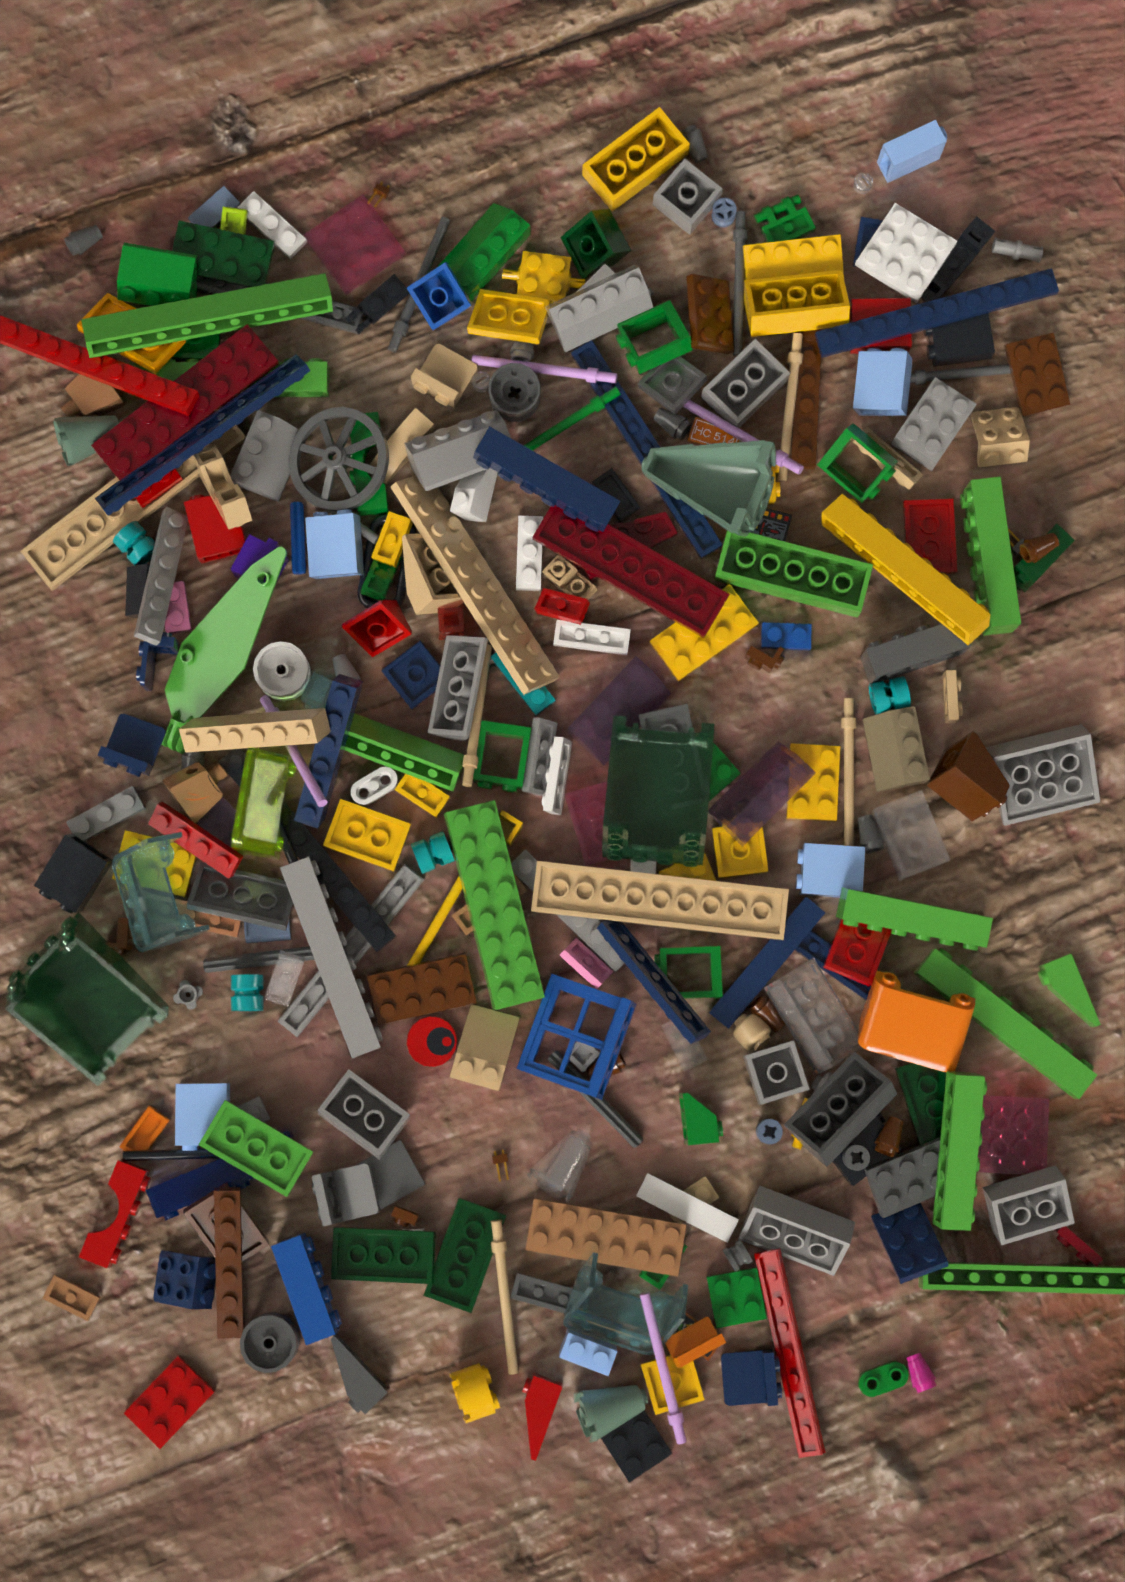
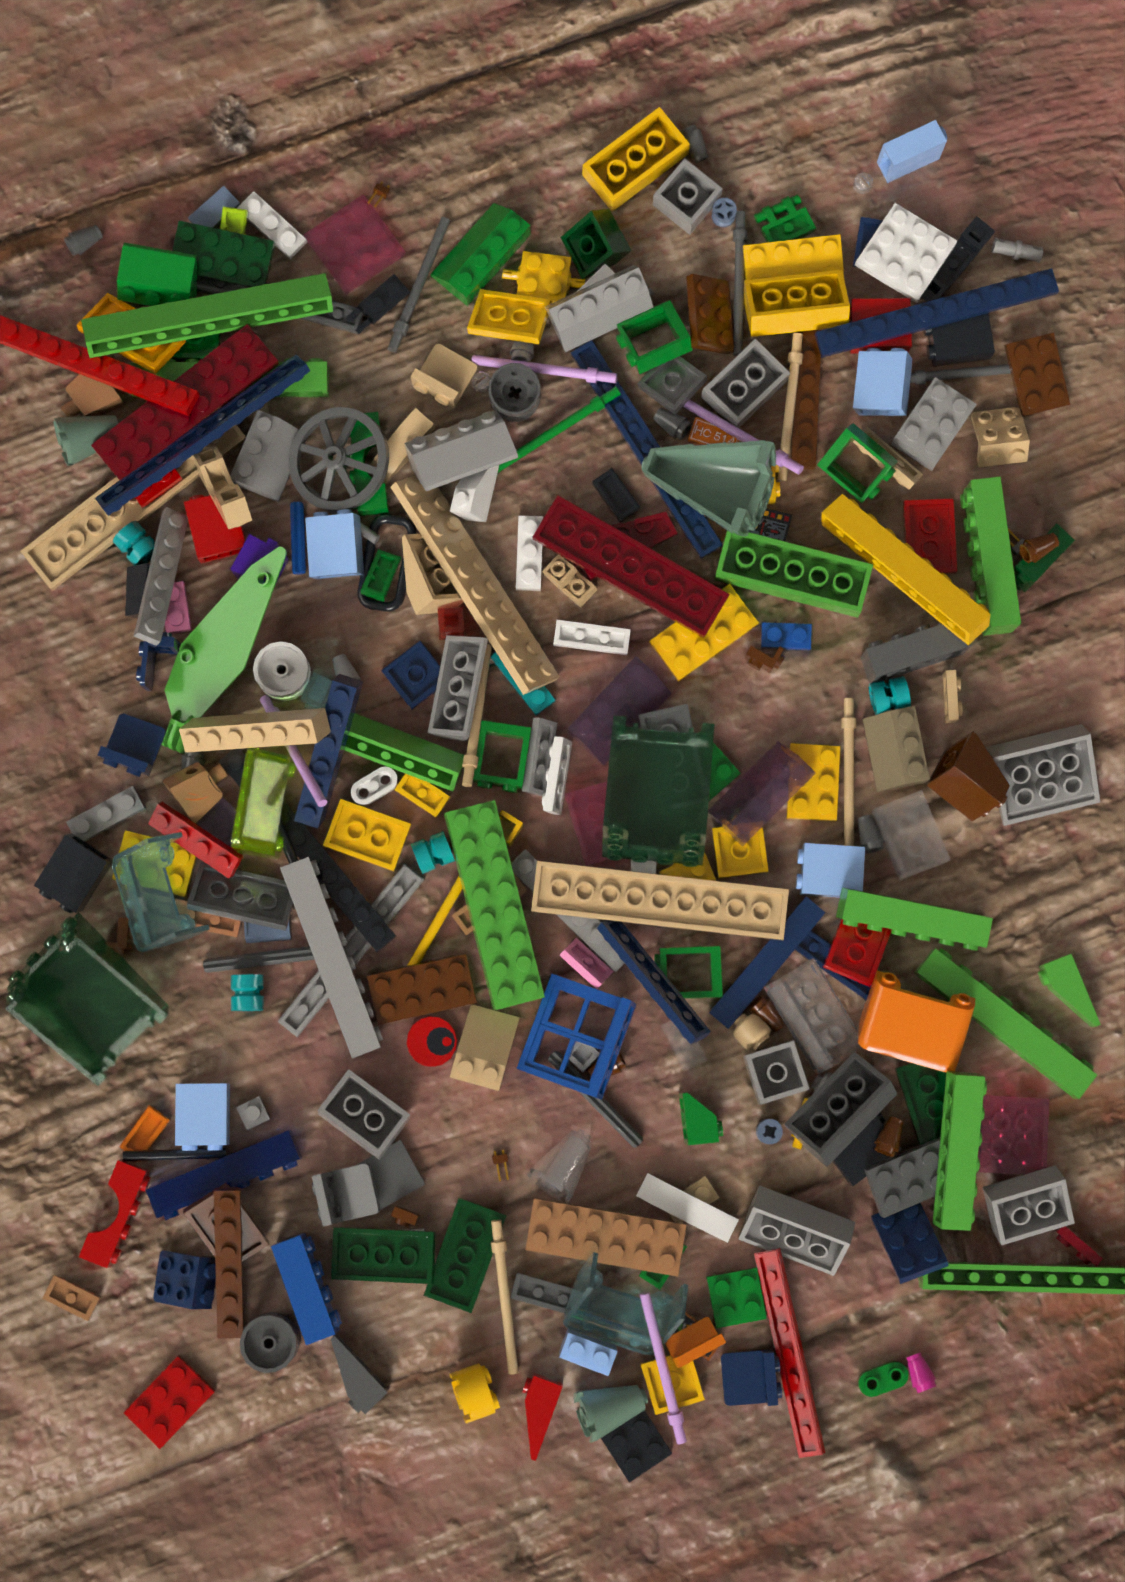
light grey plate [173,980,203,1010] -> none
bright green plate [198,1100,314,1197] -> none
clear plate [264,950,305,1006] -> none
red slope [342,600,412,658] -> none
yellow plate [371,511,413,567] -> none
blue slope [407,262,473,330] -> none
dark blue brick [473,426,620,532] -> none
red plate [534,588,590,625] -> none
dark grey wheel [723,1240,753,1272] -> none
dark grey wheel [842,1144,870,1171] -> none

